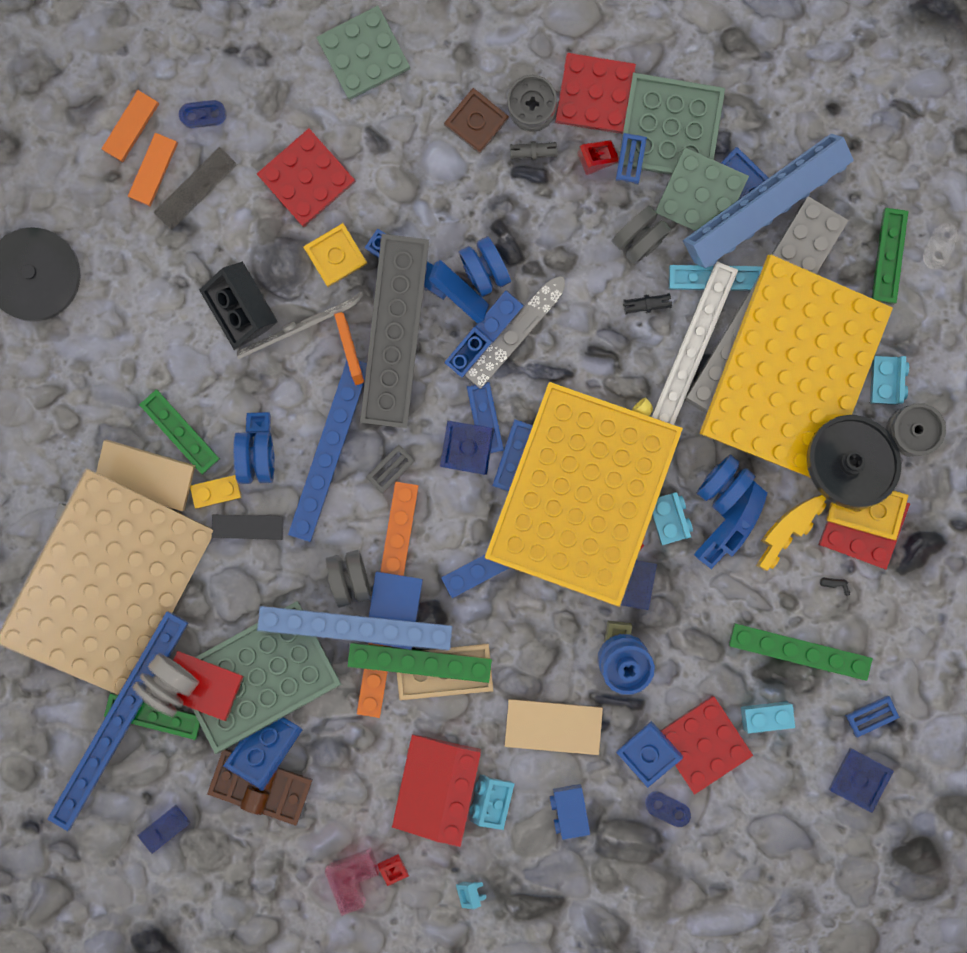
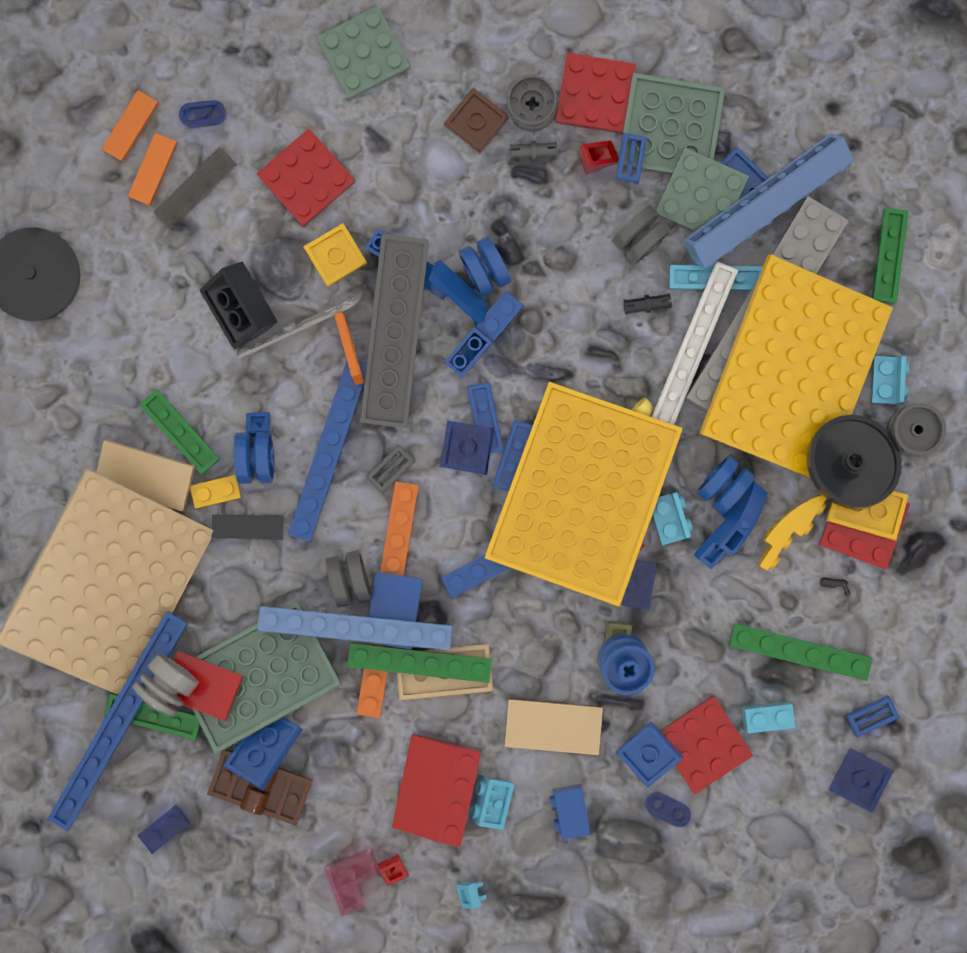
light grey piece [465,276,565,389] -> none

